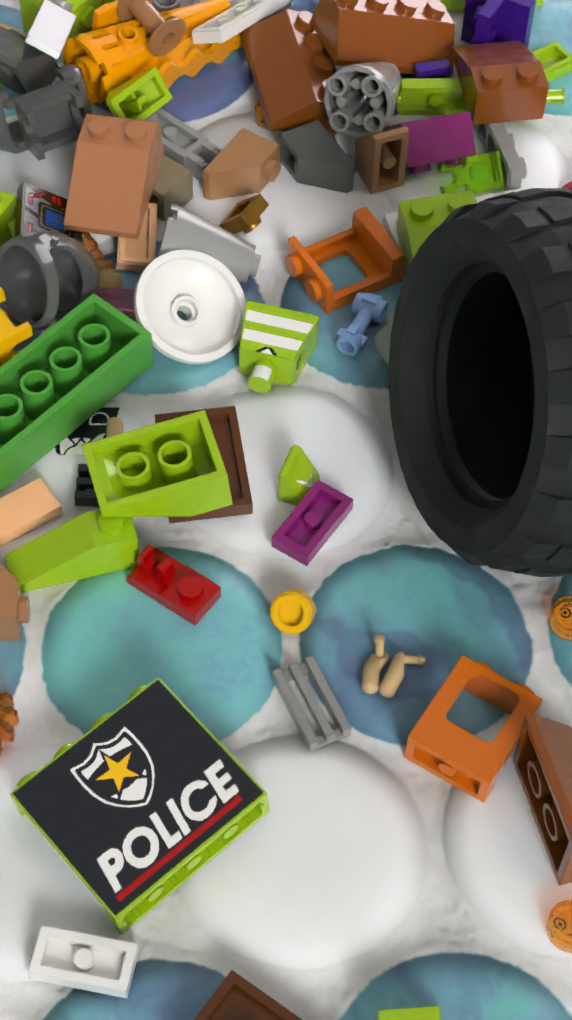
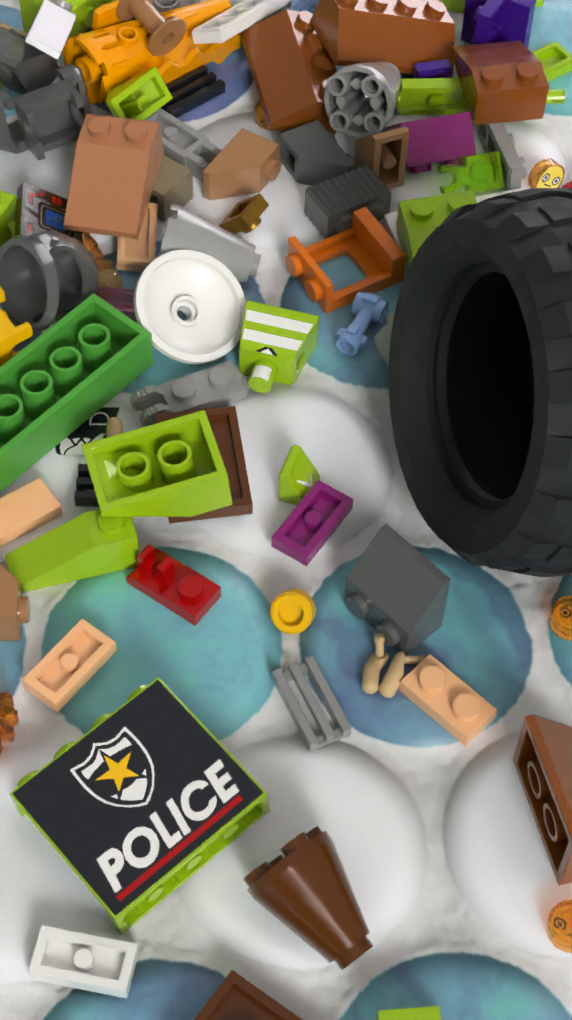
orange window [404,655,543,803] -> none
none -> light nougat plate [22,619,117,713]
none -> light grey hinge [130,360,247,427]
none -> black tile [161,65,225,118]
none -> reddish brown cone [243,826,373,970]
none -> dark grey brick [304,164,391,239]
none -> dark grey slope [344,524,450,655]
none -> light nougat plate [399,654,497,747]
none -> tile [528,158,565,188]

